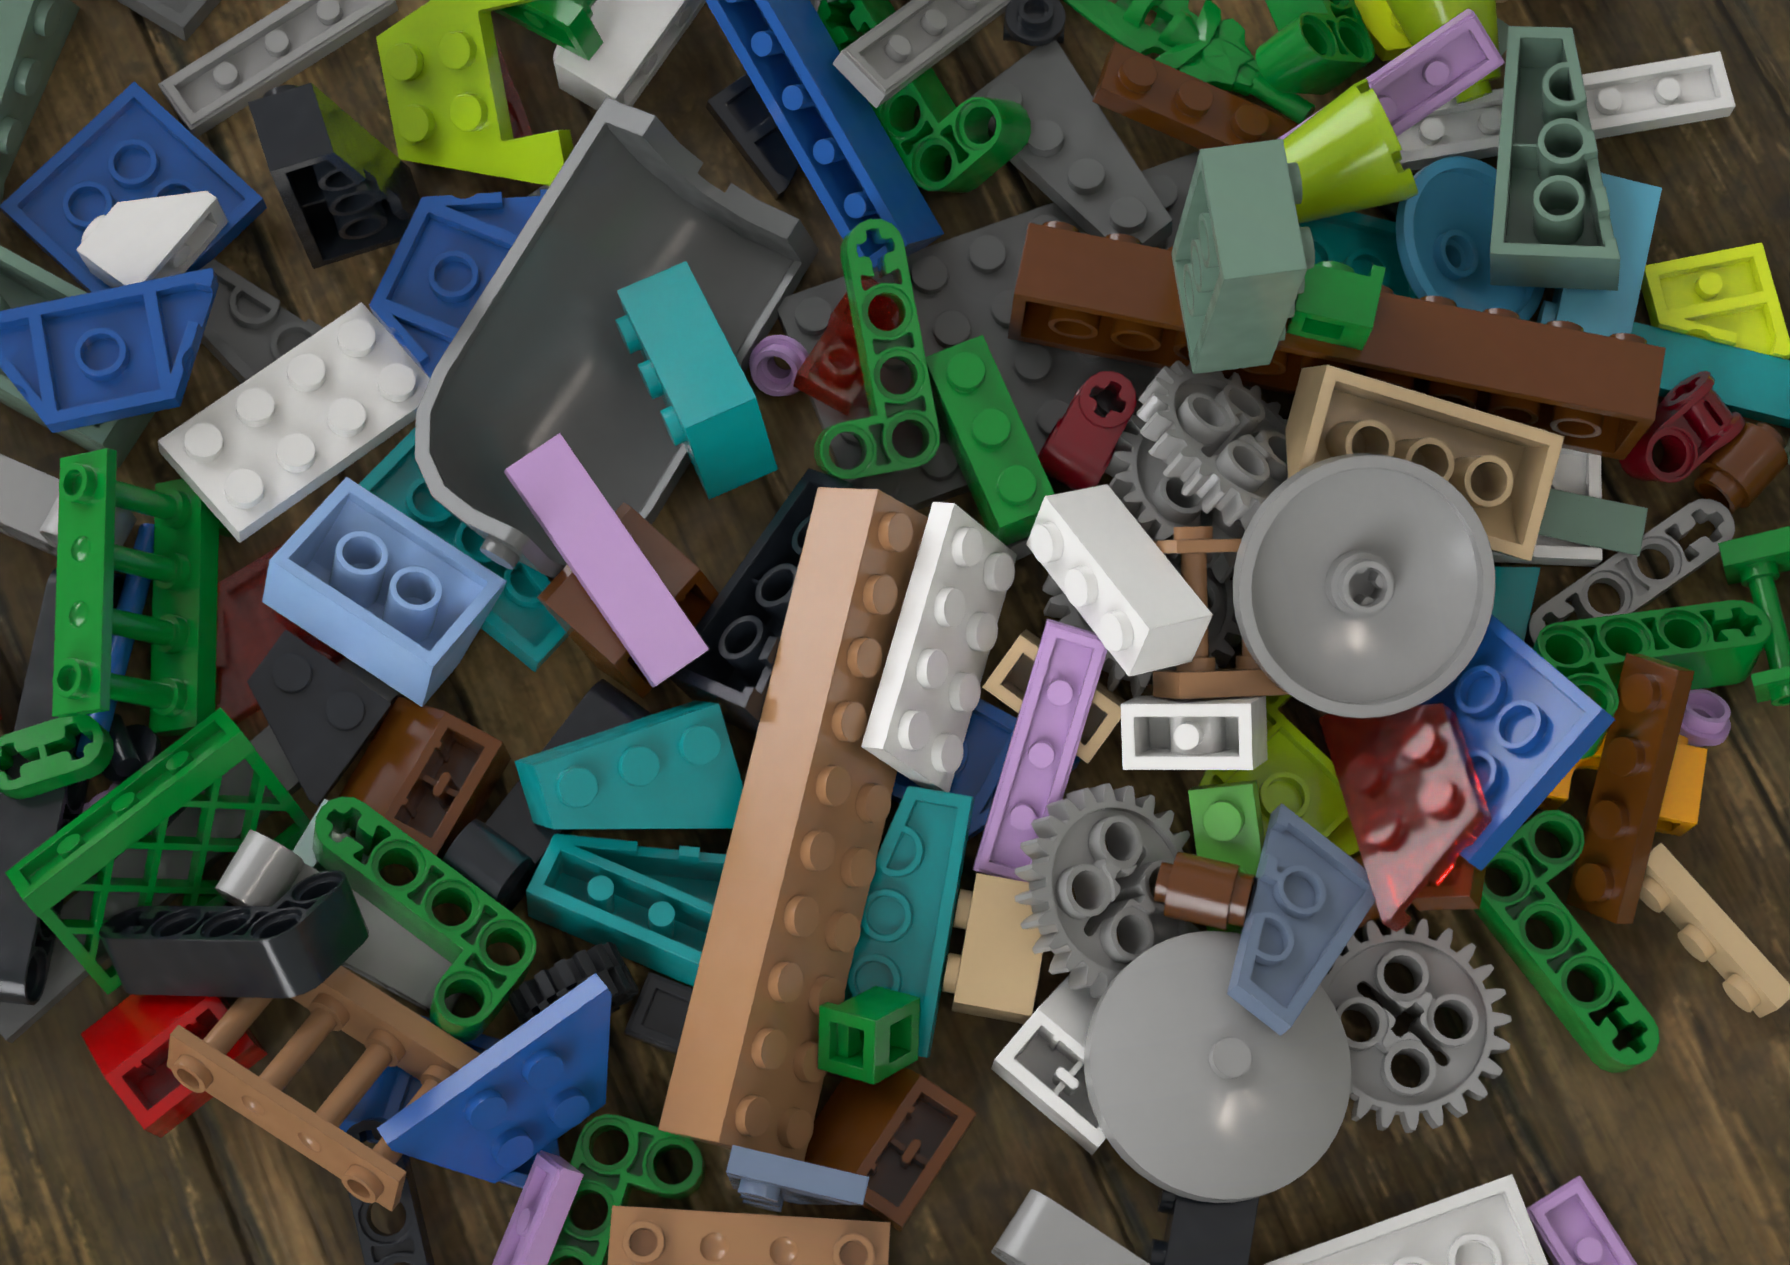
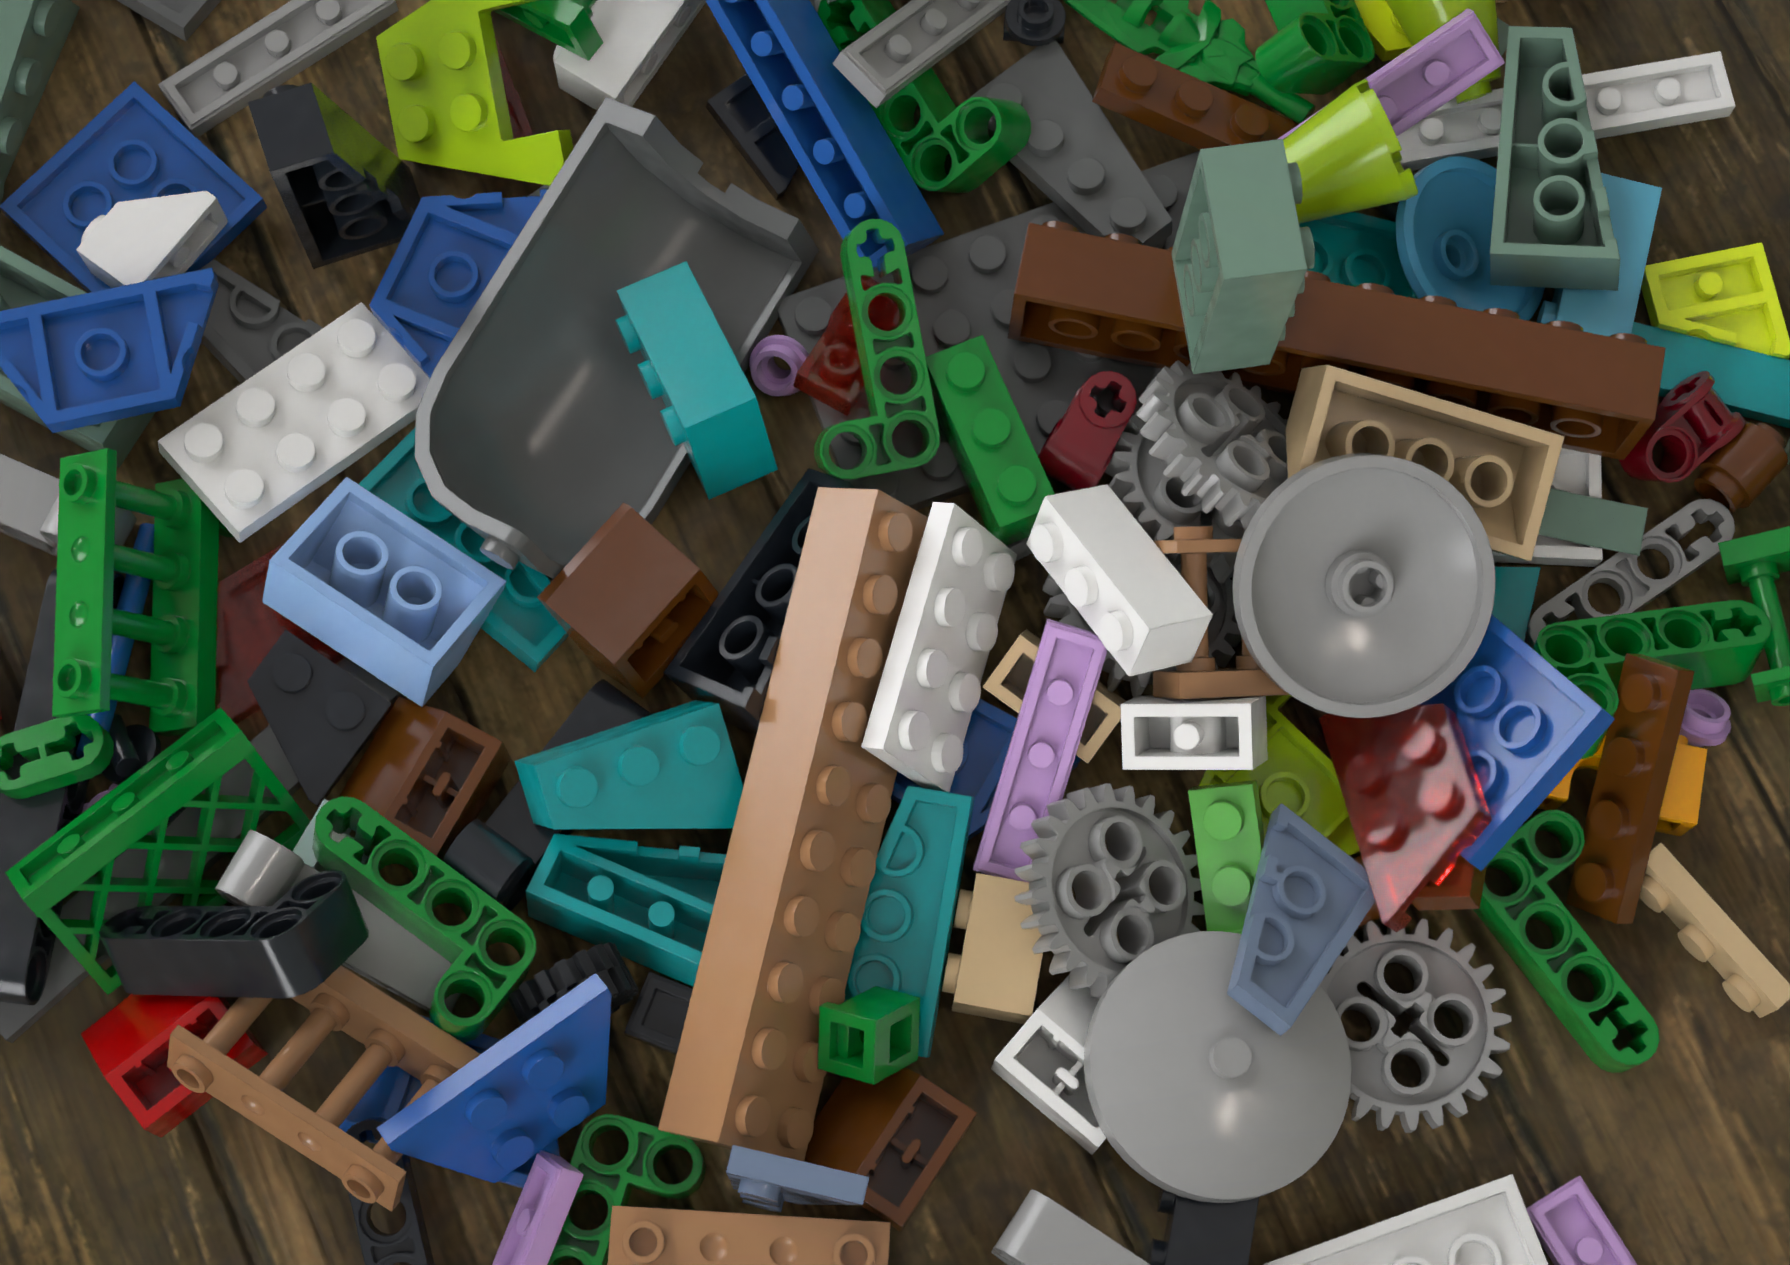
lavender tile [504,433,709,688] -> none
reddish brown brick [1154,851,1255,930] -> none
green brick [1286,261,1386,350] -> none

